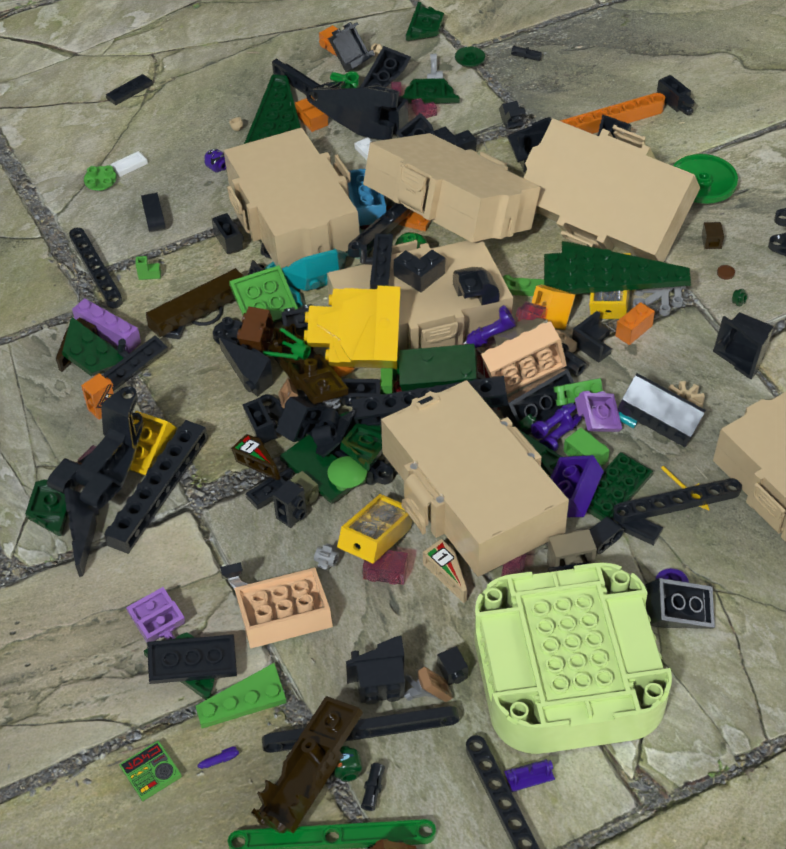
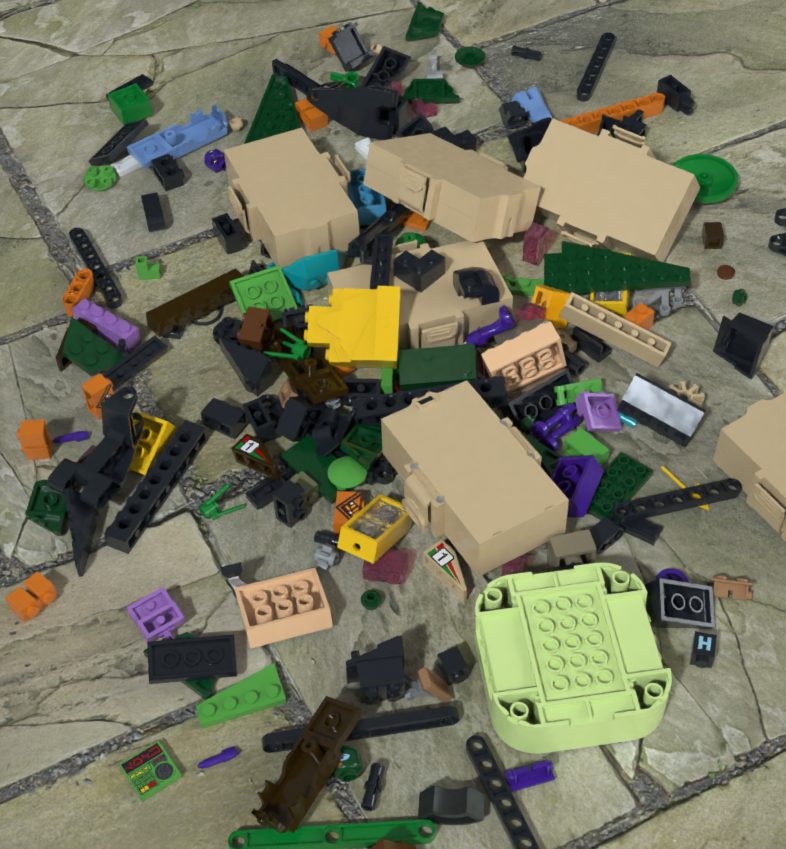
none -> orange piece [5,571,57,623]
none -> orange piece [17,419,52,460]
none -> dark purple piece [52,431,89,444]
none -> orange beam [62,269,95,317]
none -> black tile [89,119,149,166]
none -> green container [108,83,153,125]
none -> medium blue piece [127,105,228,169]
none -> black brick [151,154,185,191]
none -> green plant [198,482,246,520]
none -> black brick [200,397,247,439]
none -> black axle [314,531,340,549]
none -> brick [333,491,365,536]
none -> dark green plate [361,590,382,610]
none -> pearl dark grey brick [418,786,485,825]
none -> medium blue piece [511,87,552,123]
none -> clear pink brick [522,223,549,266]
none -> tan brick [559,292,671,367]
none -> black beam [576,32,615,102]
none -> black brick [622,109,647,137]
none -> black brick [690,631,717,668]
none -> medium nougat hinge [708,576,754,601]

